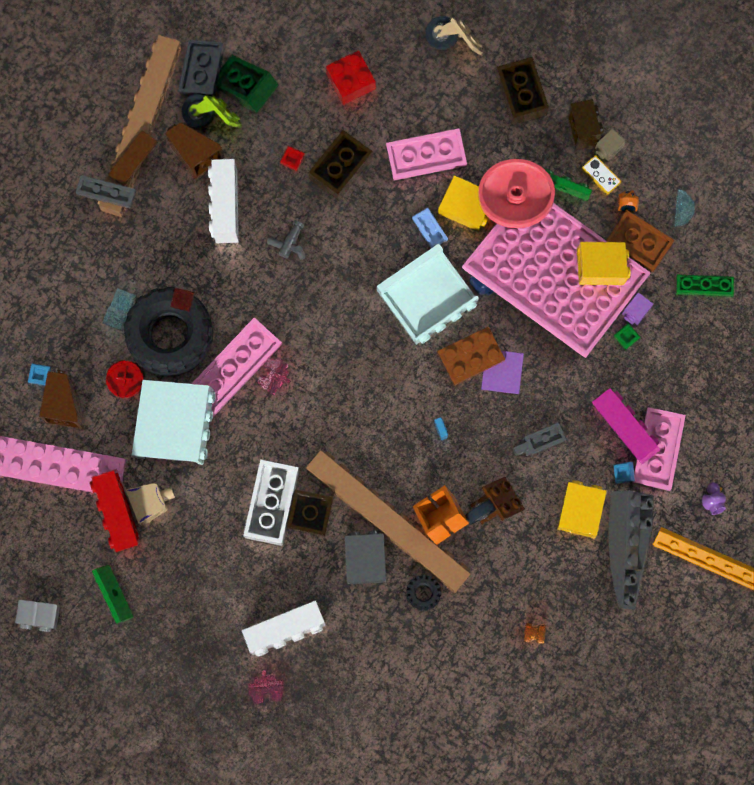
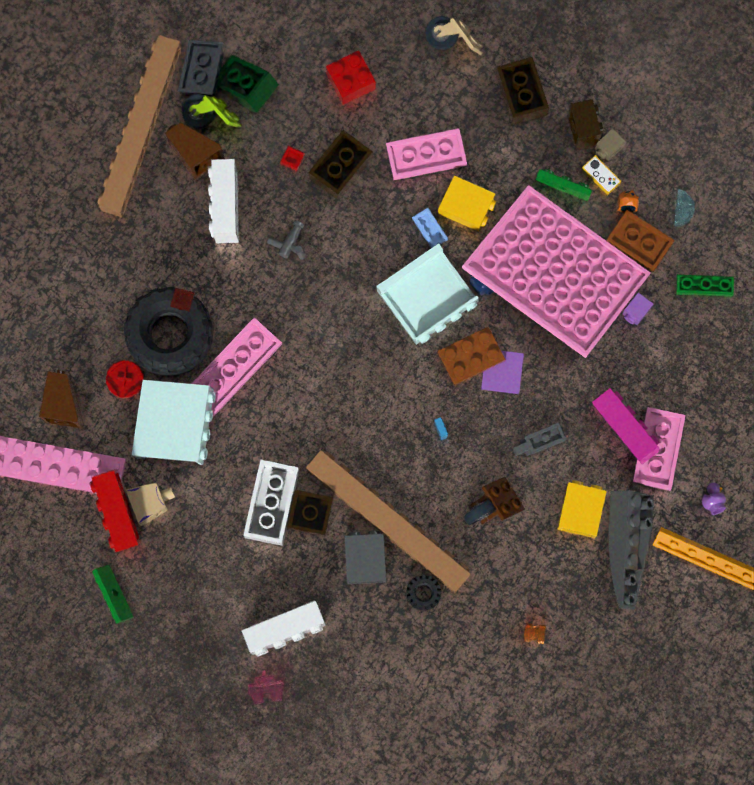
light grey brick [15,600,60,632] -> none
dark azure tile [28,363,51,386] -> none
dark grey plate [75,175,136,209] -> none
clear light blue brick [102,288,136,330] -> none
reddish brown tile [108,131,158,186] -> none
clear pink hips [257,357,291,396] -> none
orange piece [413,485,469,545] -> none
coral dish [478,159,555,228] -> none
yellow brick [576,242,631,285] -> none
green tile [613,323,641,350] -> none
dark azure tile [613,462,635,484] -> none

